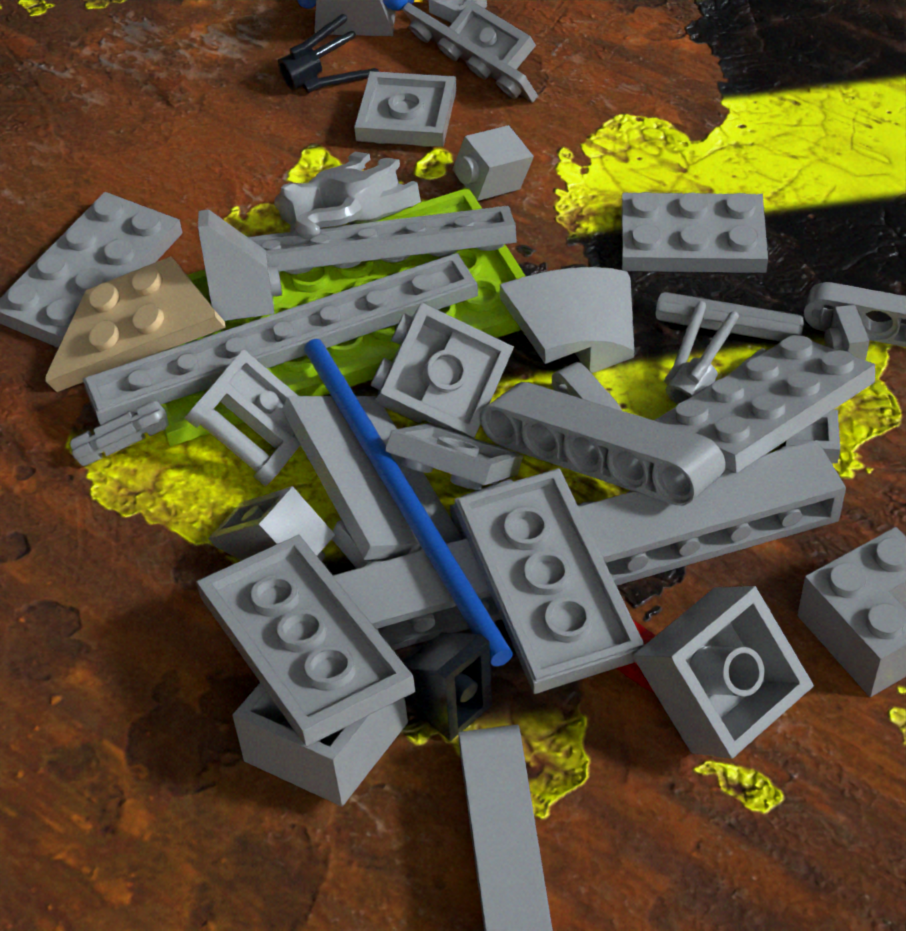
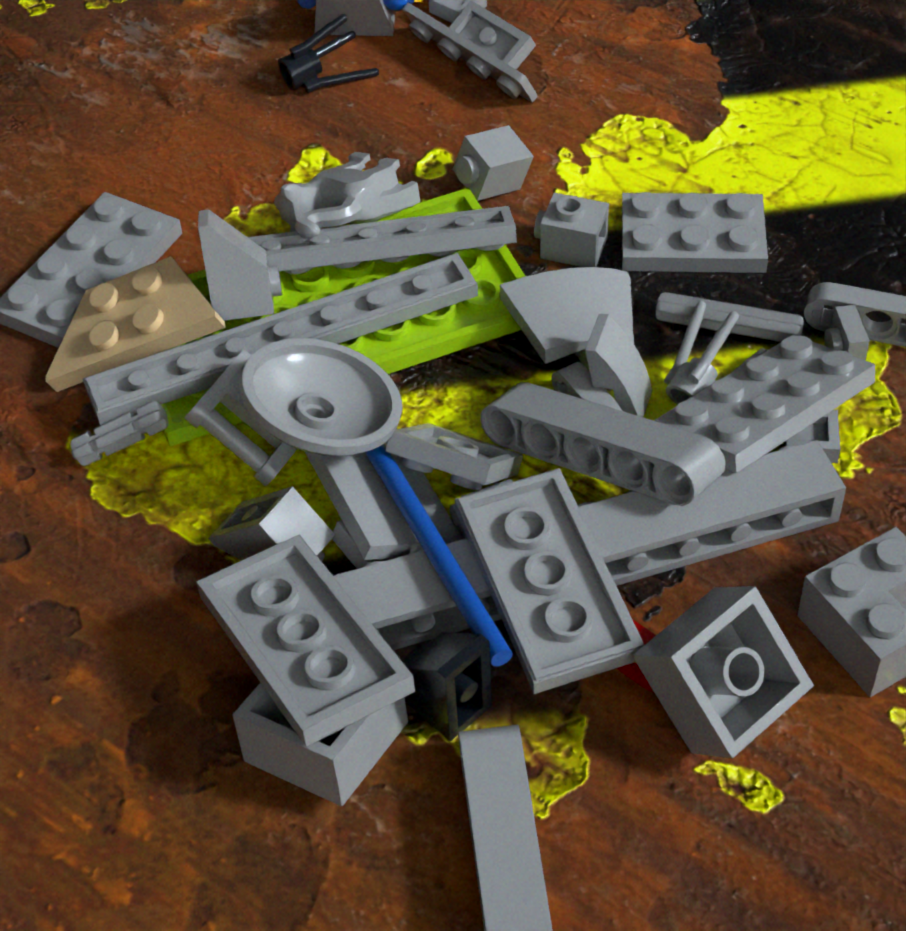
light grey plate [355,71,456,147] -> none
light grey plate [370,302,514,438] -> none
none -> light grey dish [240,338,402,456]
none -> light grey brick [534,193,609,267]
none -> light grey slope [585,313,653,417]

